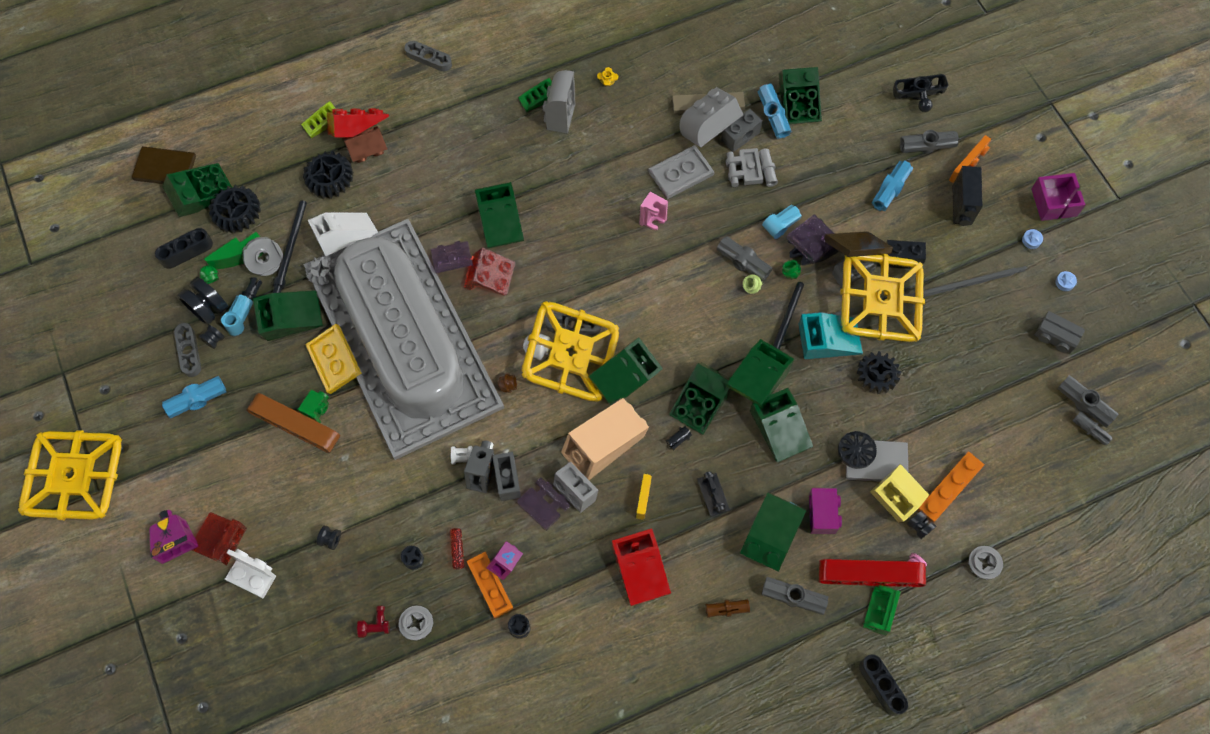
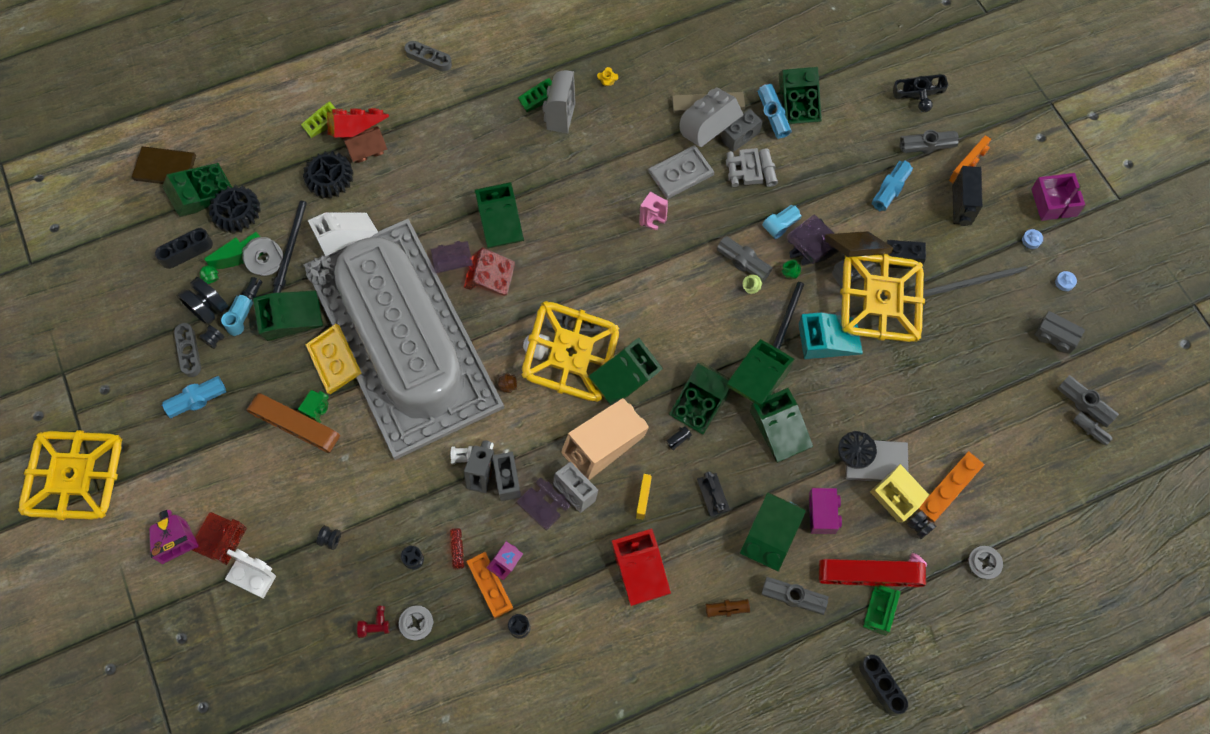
black gear [856,351,901,394] -> none

